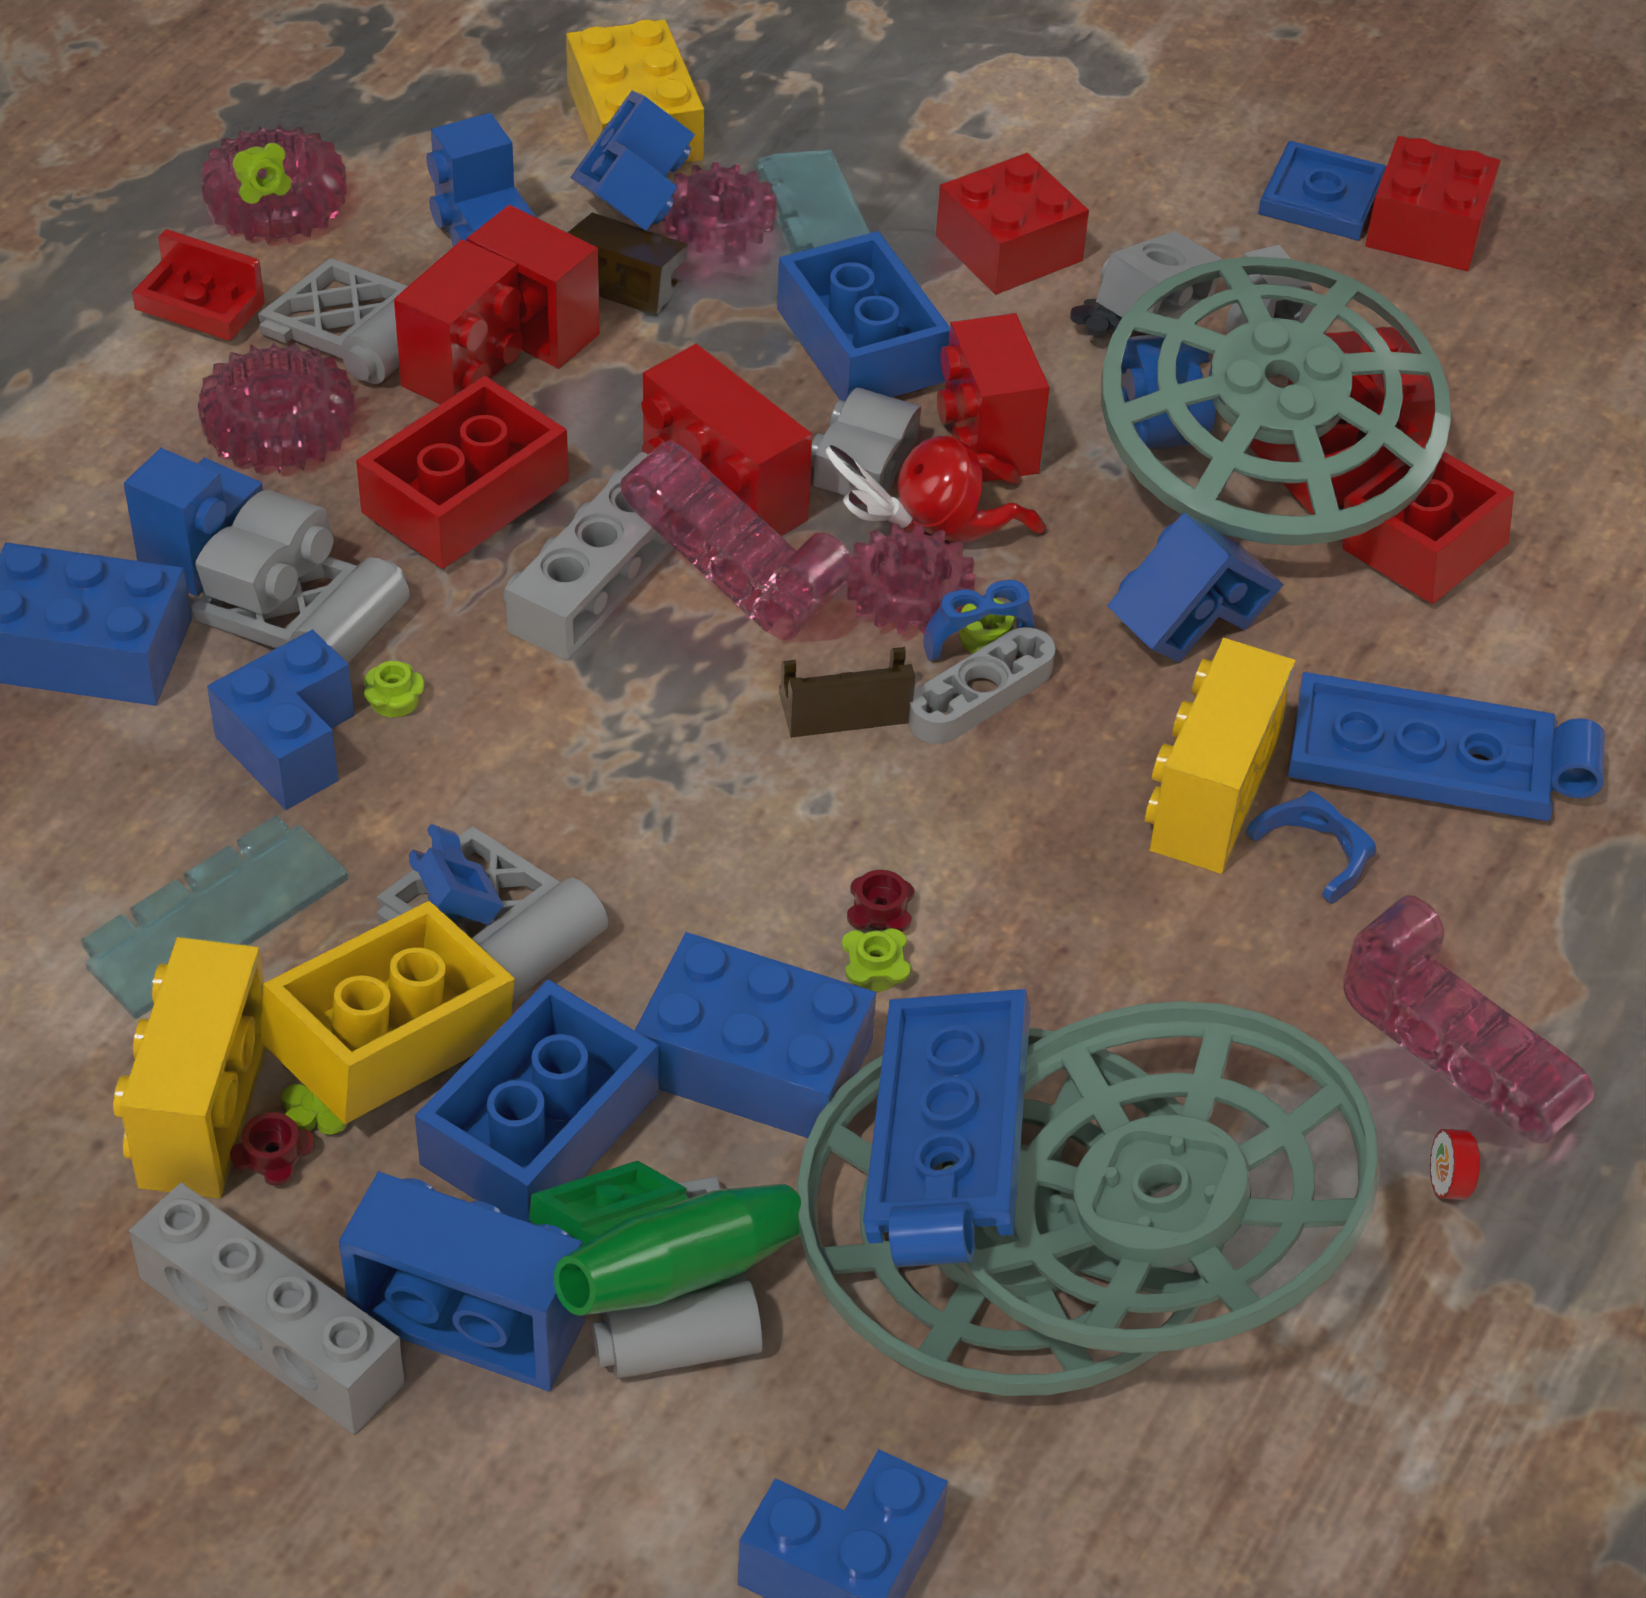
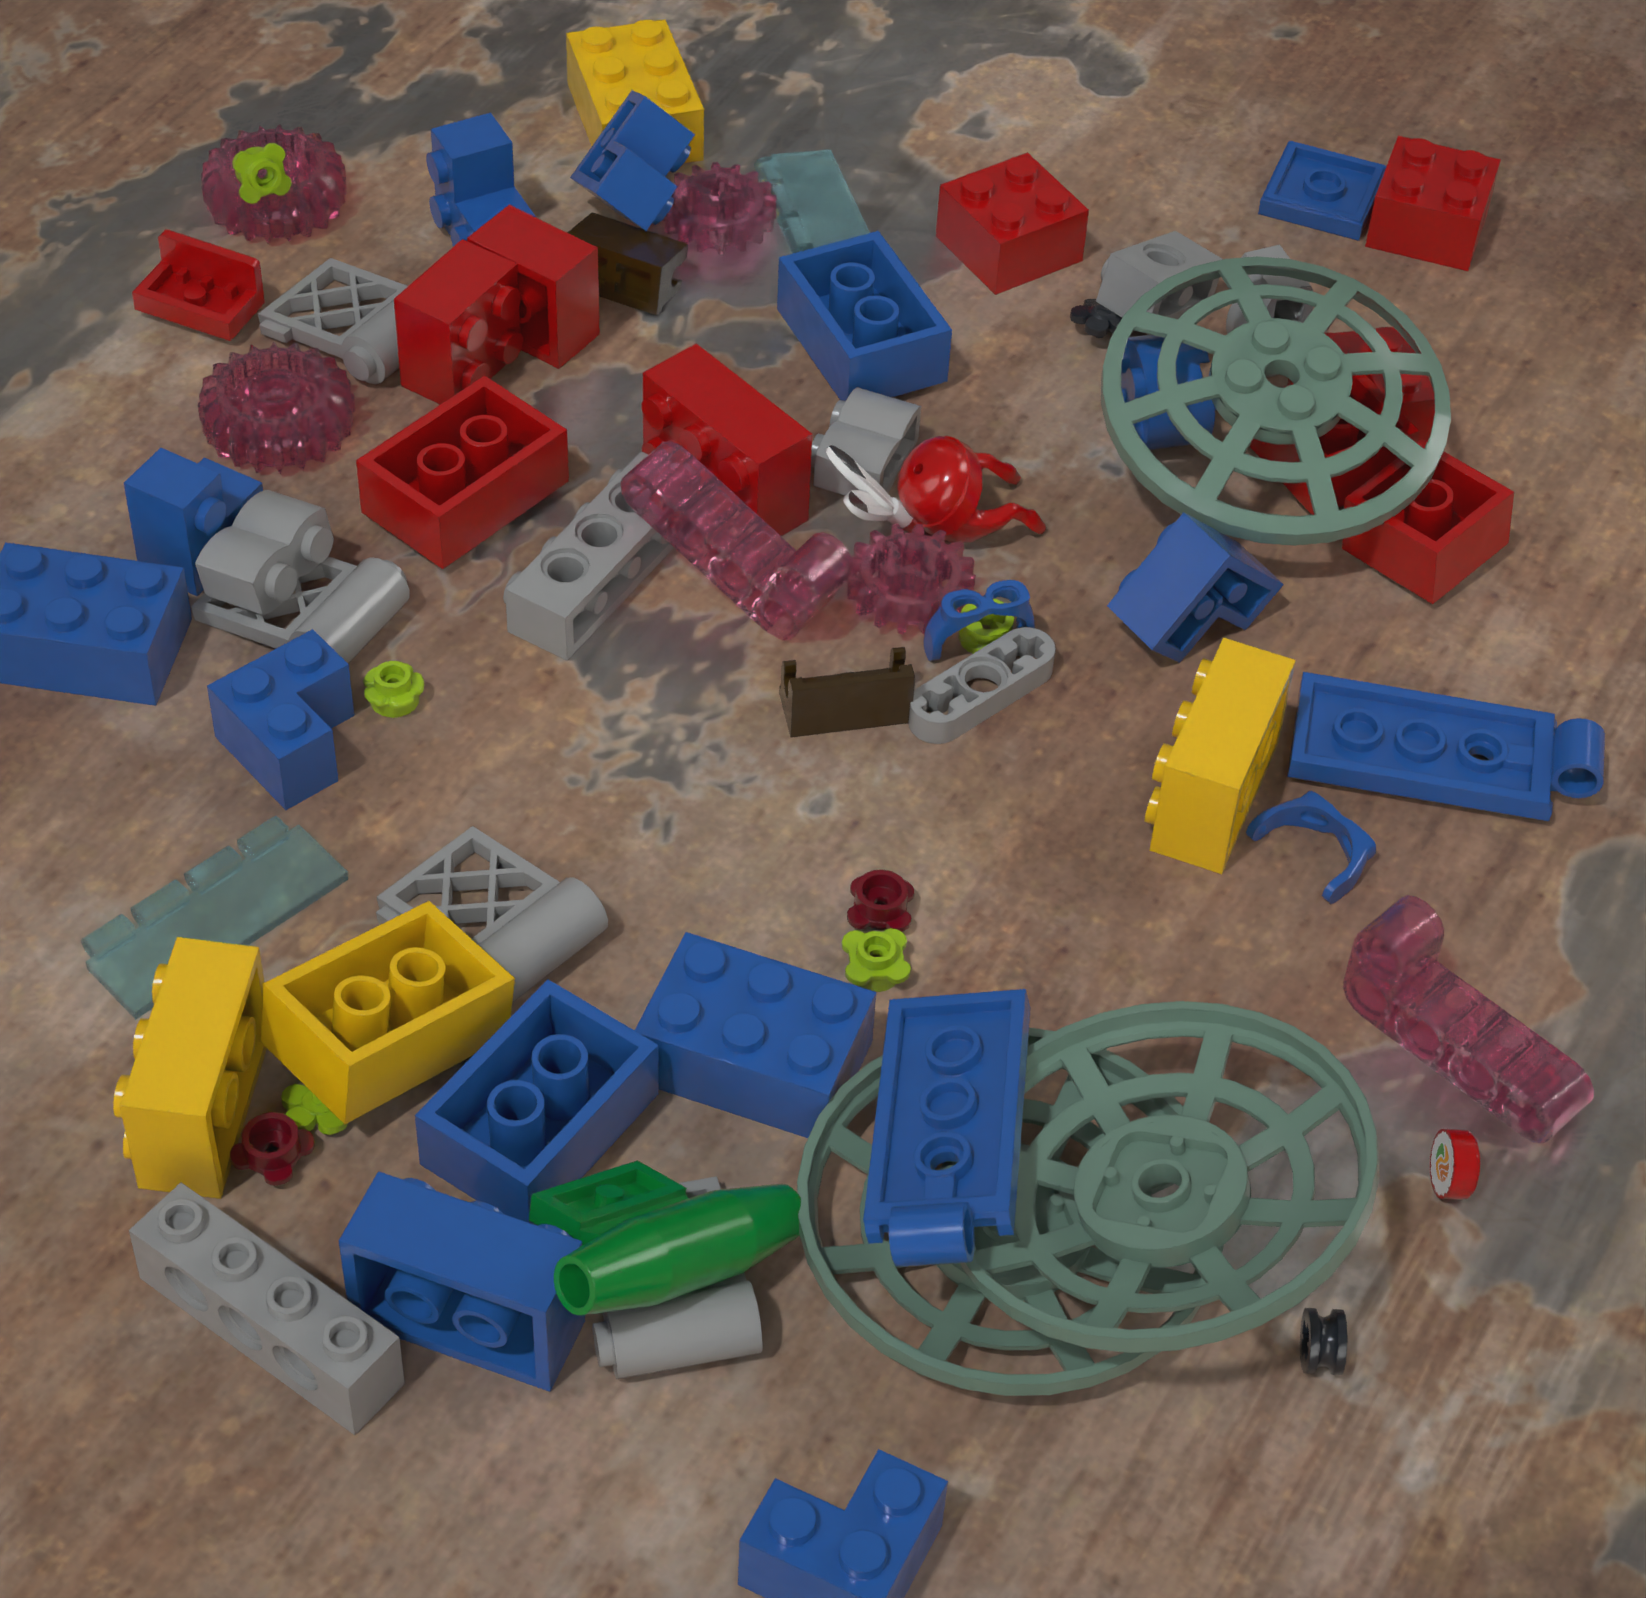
blue plate [409,824,504,925] -> none
red brick [937,313,1050,482] -> none
none -> black bush [1300,1308,1348,1375]

